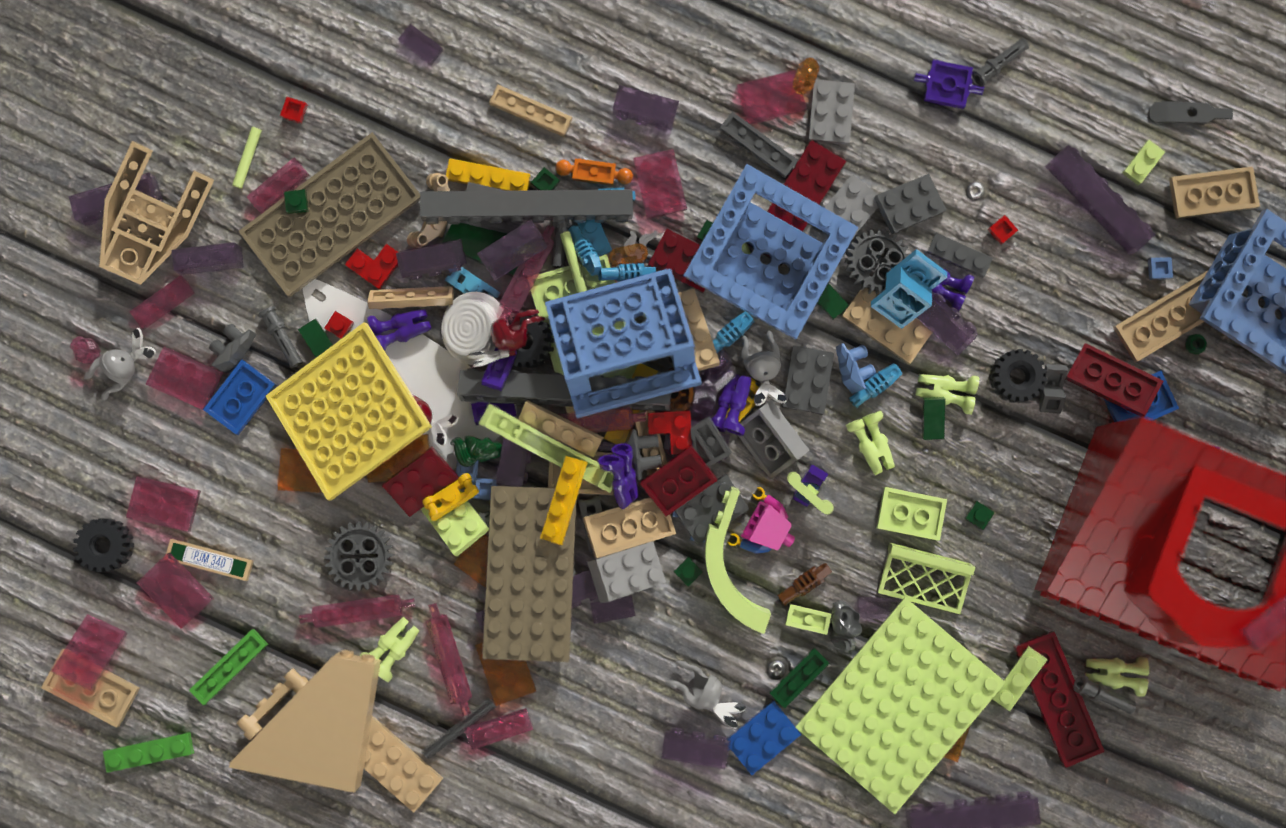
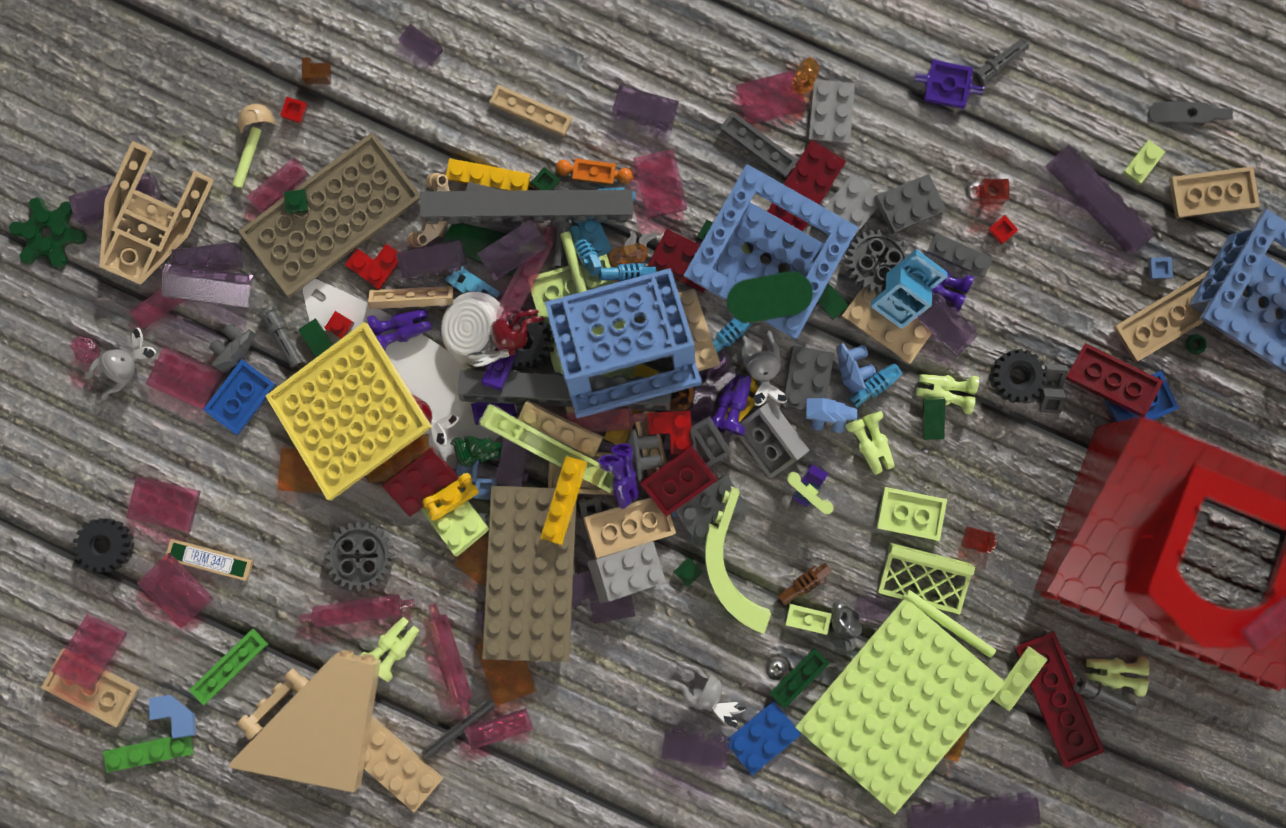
dark pink torso [727,487,795,554] -> none
dark green plate [964,501,995,530] -> none
none -> dark green plate [9,197,87,269]
none -> medium blue tile [149,695,196,739]
none -> clear purple brick [161,264,253,307]
none -> tan helmet [238,103,276,133]
none -> reddish brown panel [302,57,331,85]
none -> dark green tile [726,271,813,324]
none -> medium blue connector [806,398,857,433]
none -> yellowish green piece [903,590,996,658]
none -> clear red bracket [961,526,997,554]
none -> clear red brick [976,179,1009,204]

